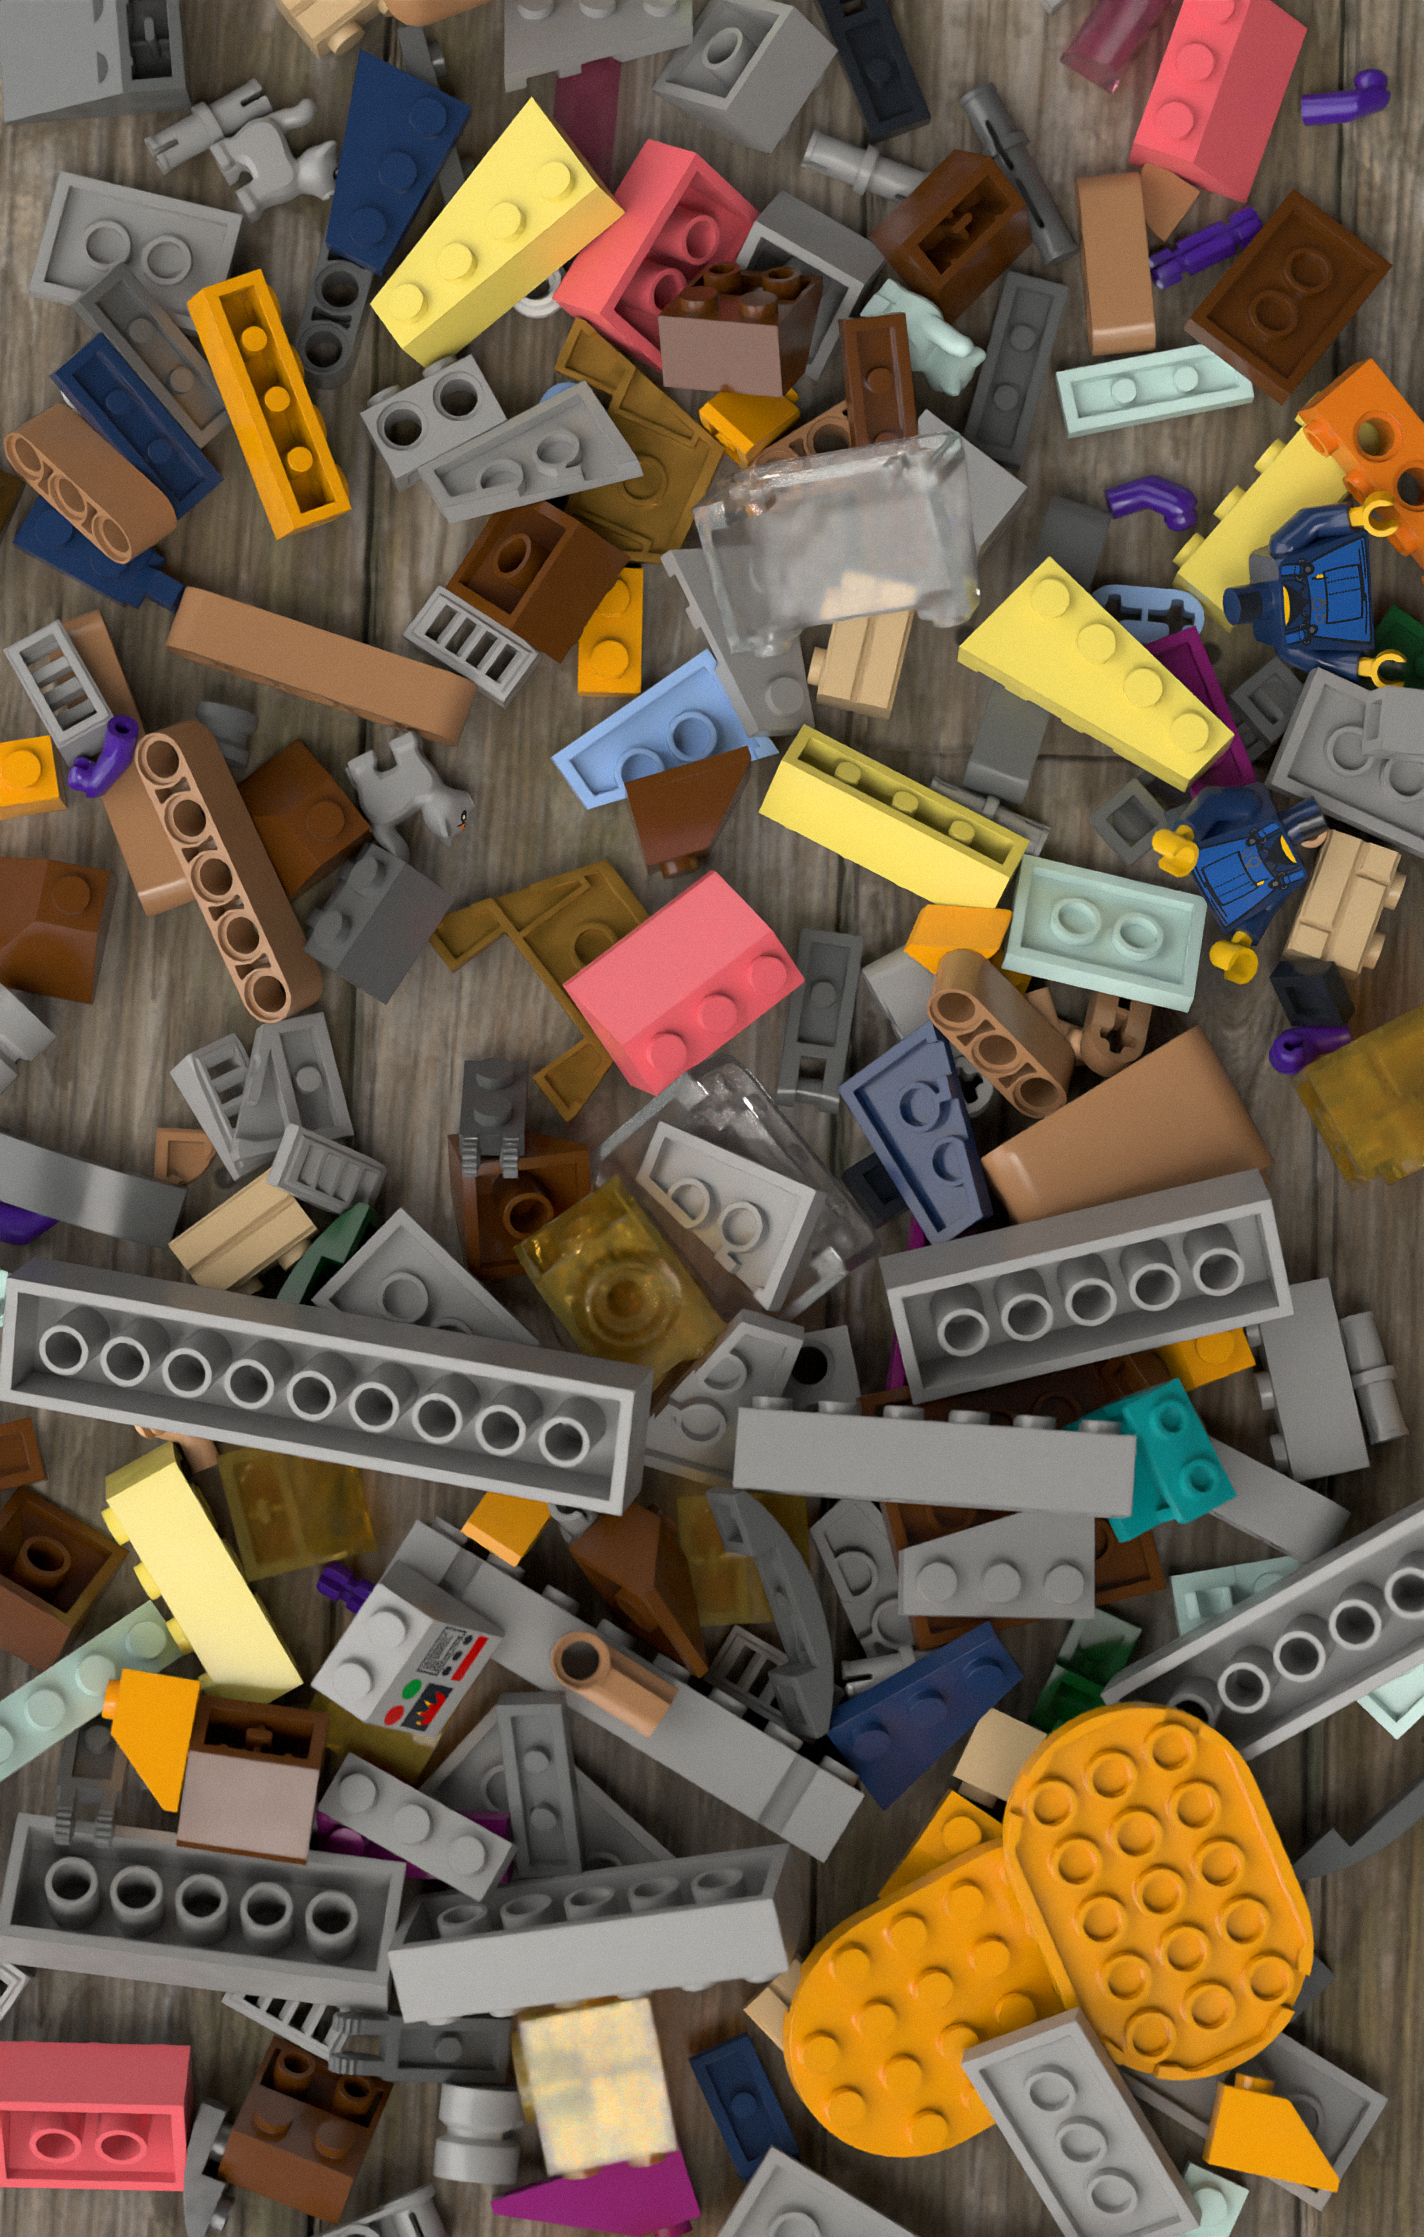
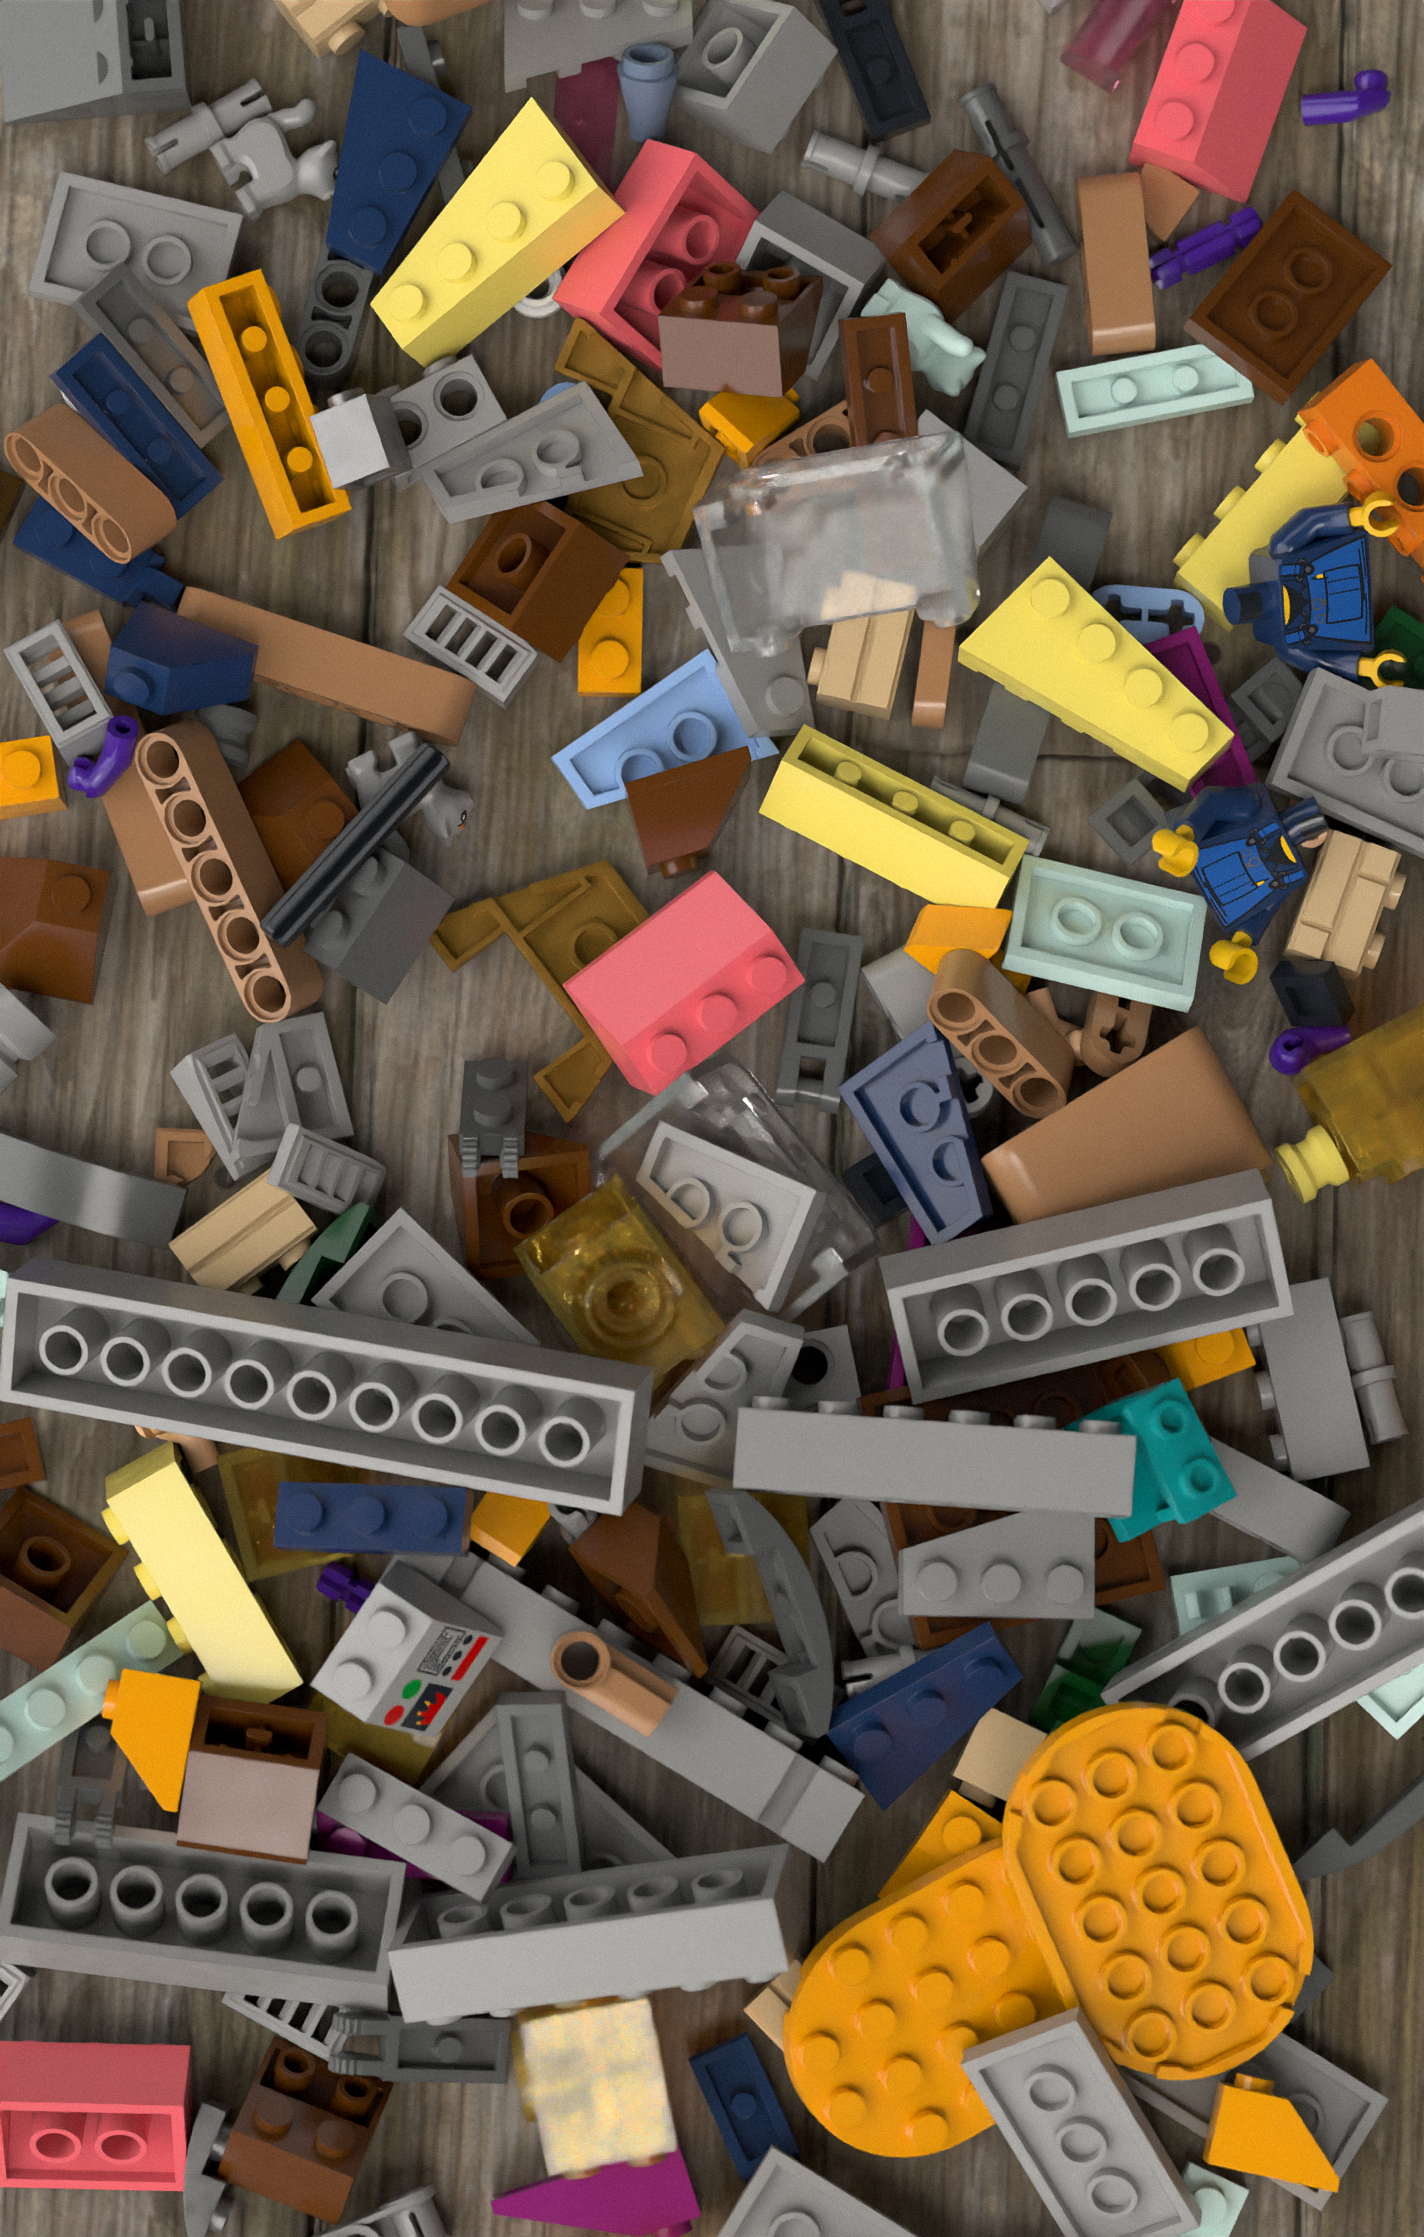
light grey wheel [433,2082,526,2184] -> none
dark purple arm [1104,475,1198,532] -> none
none -> dark blue slope [104,601,259,716]
none -> black axle [260,743,451,948]
none -> dark blue plate [273,1482,474,1557]
none -> brick [310,388,413,491]
none -> sand blue cone [617,43,680,143]
none -> medium nougat beam [911,608,958,729]
none -> light yellow wheel [1273,1124,1350,1204]

